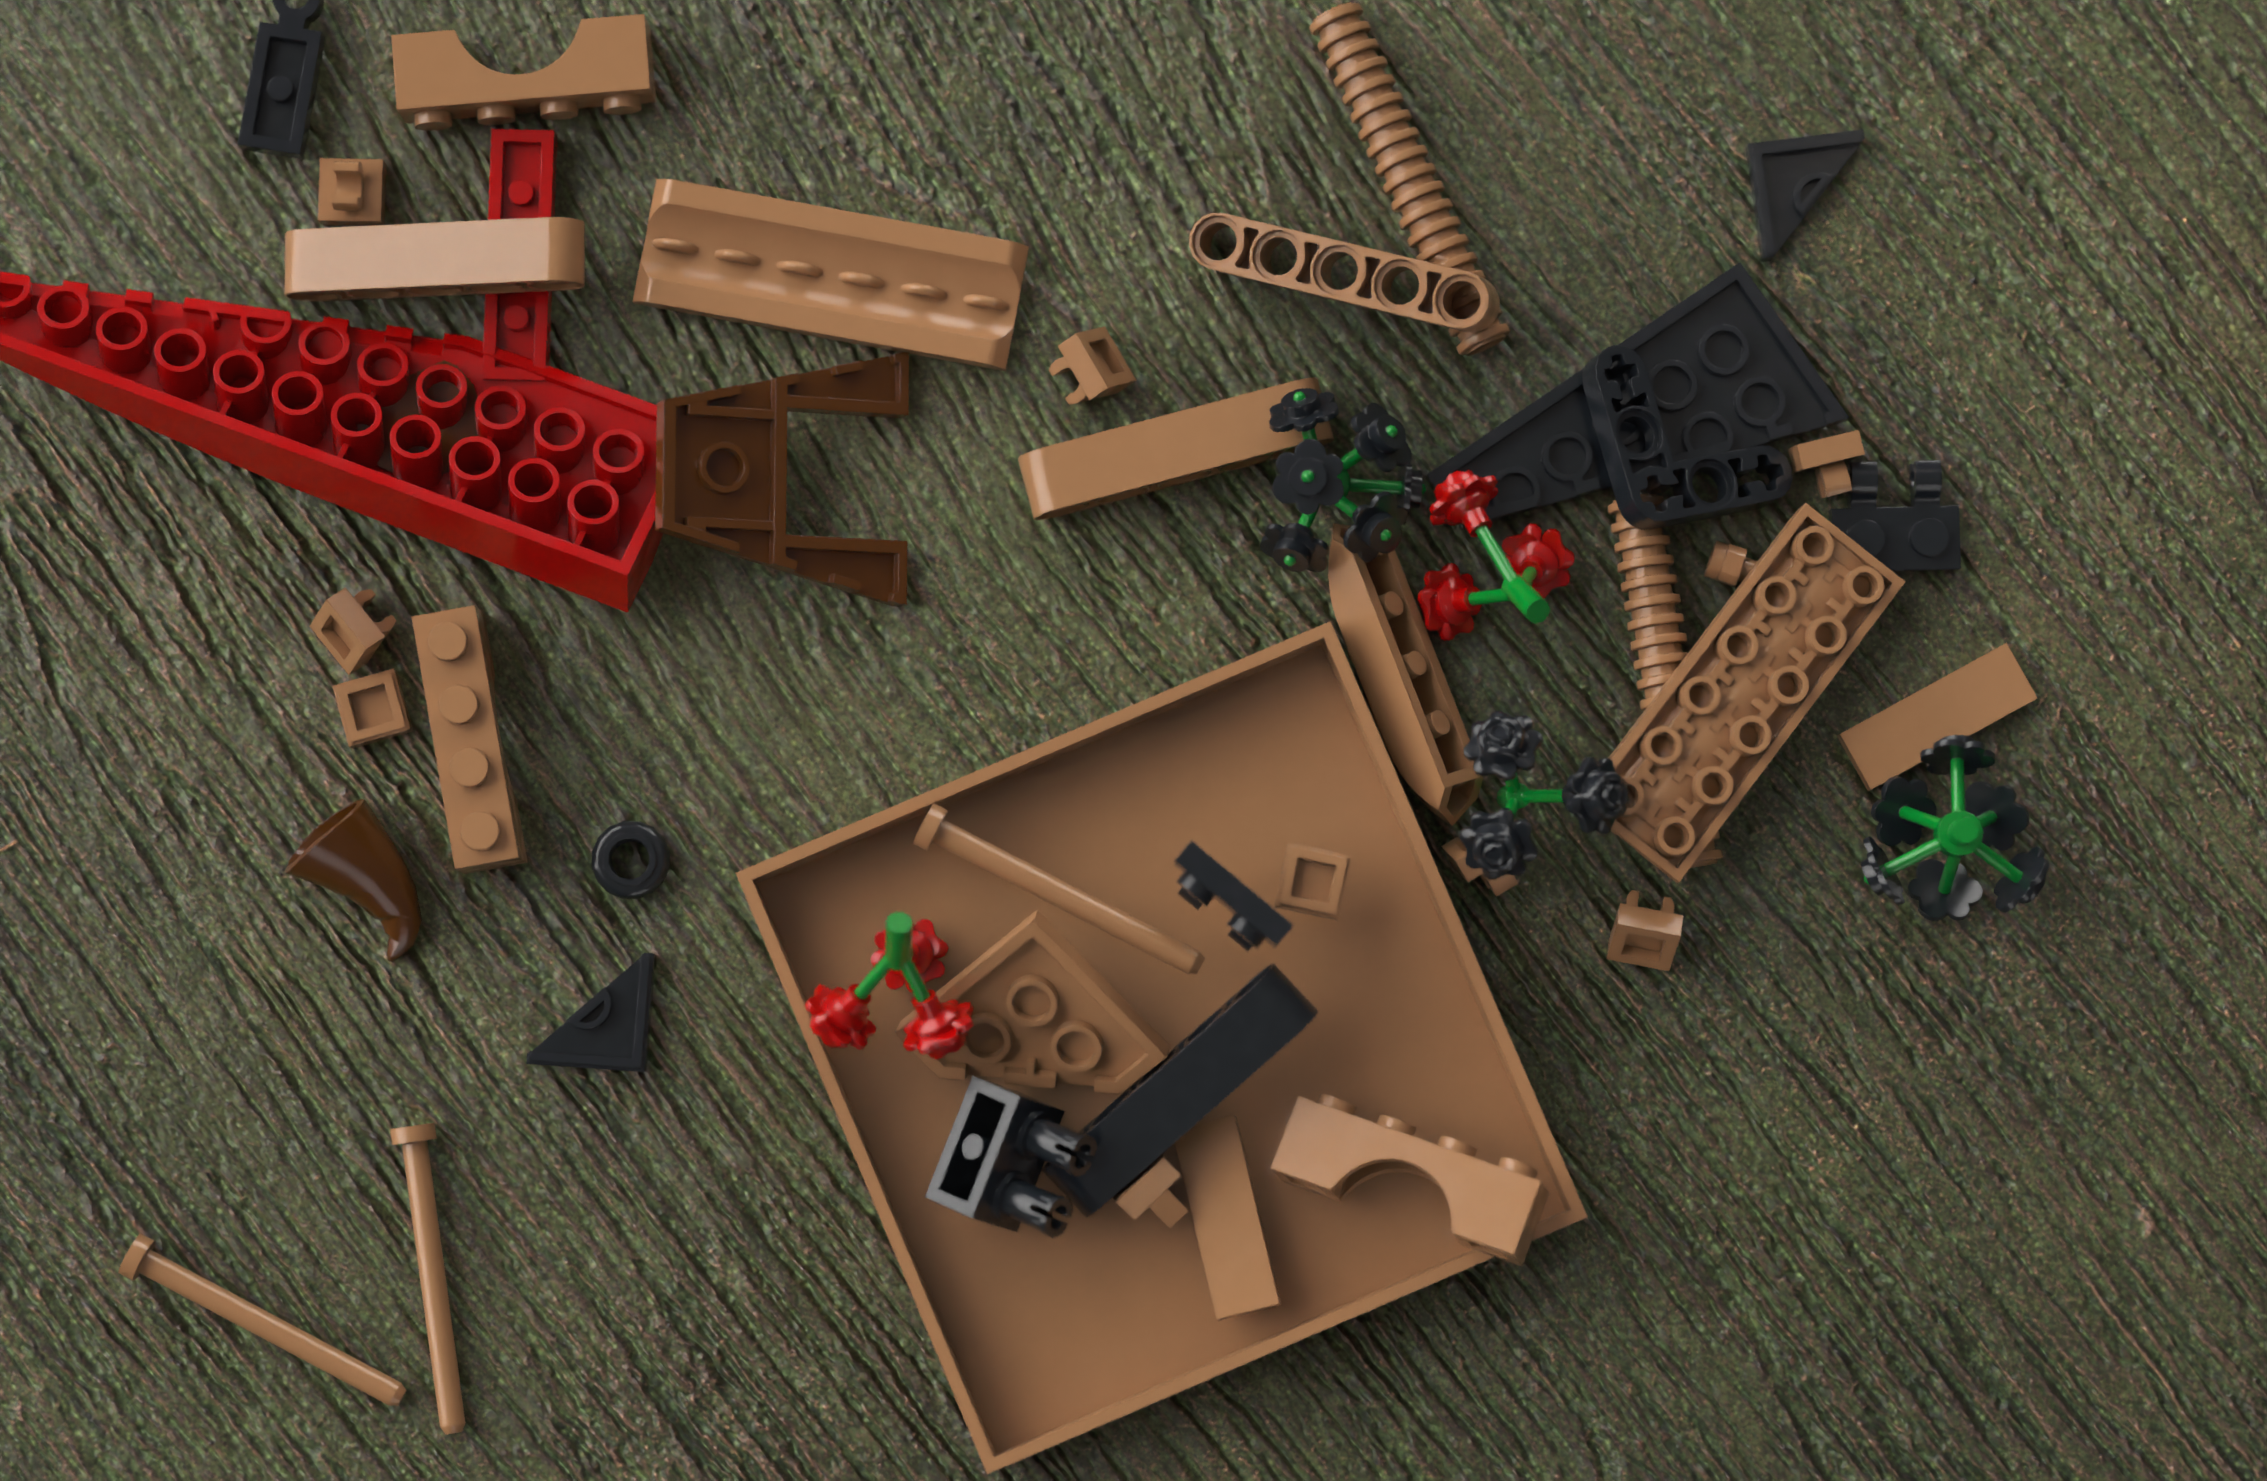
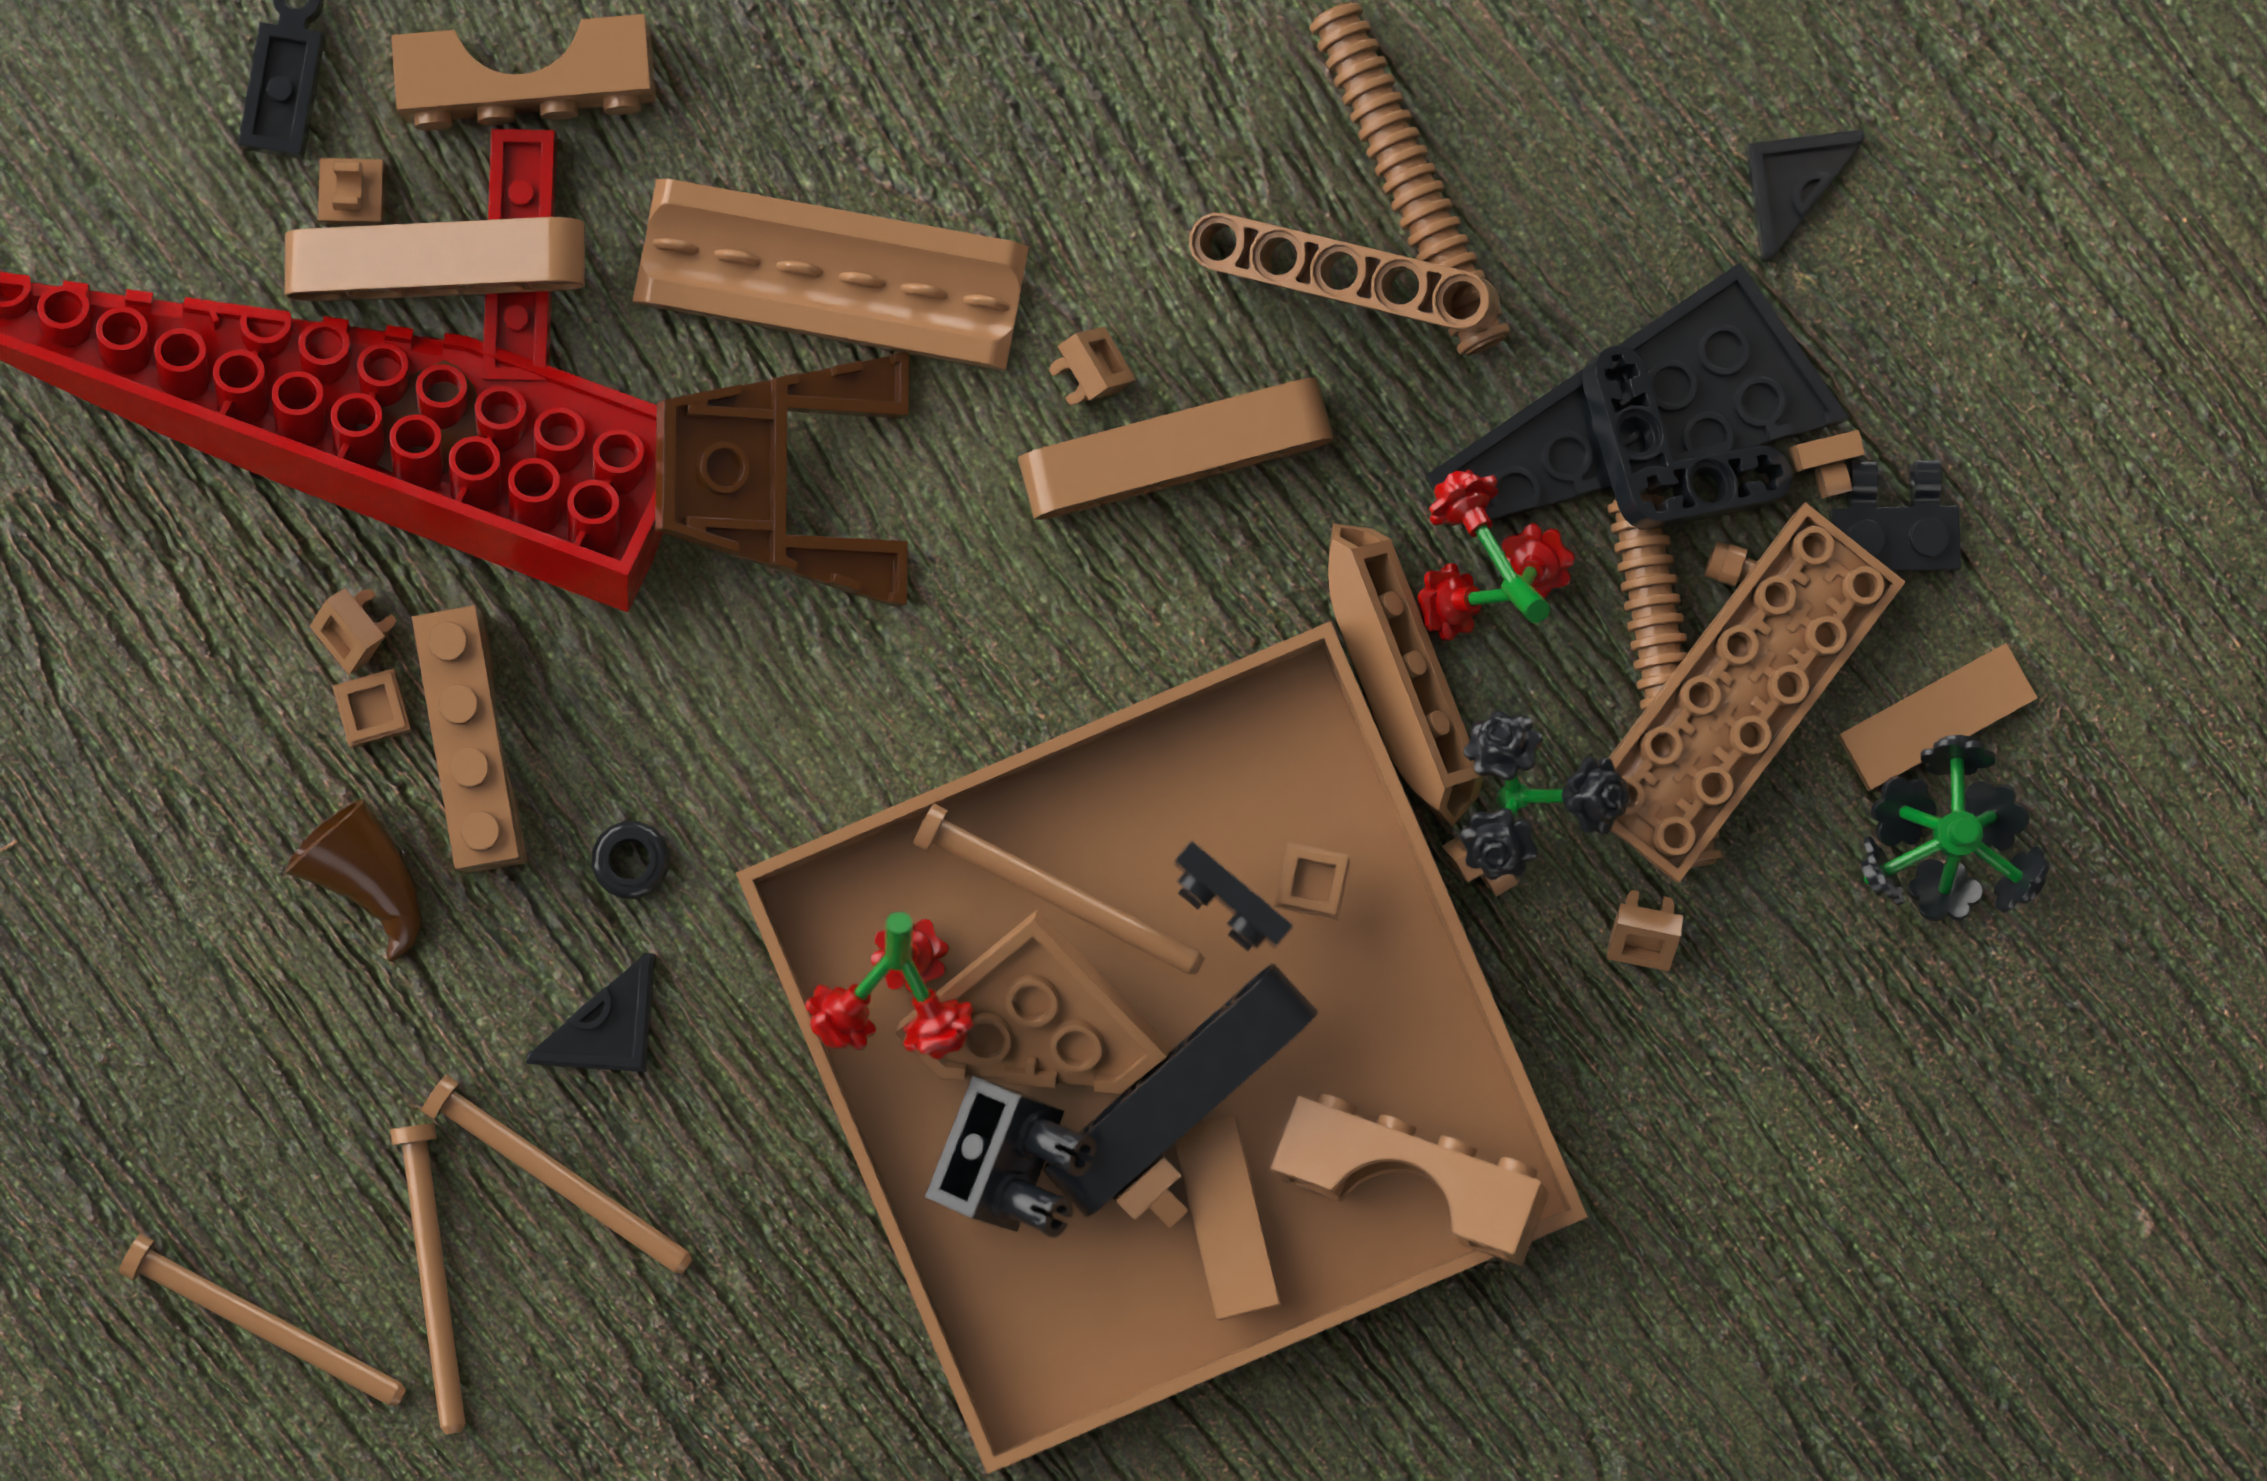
black plant [1260,388,1426,572] -> none
none -> medium nougat bar [421,1074,693,1273]

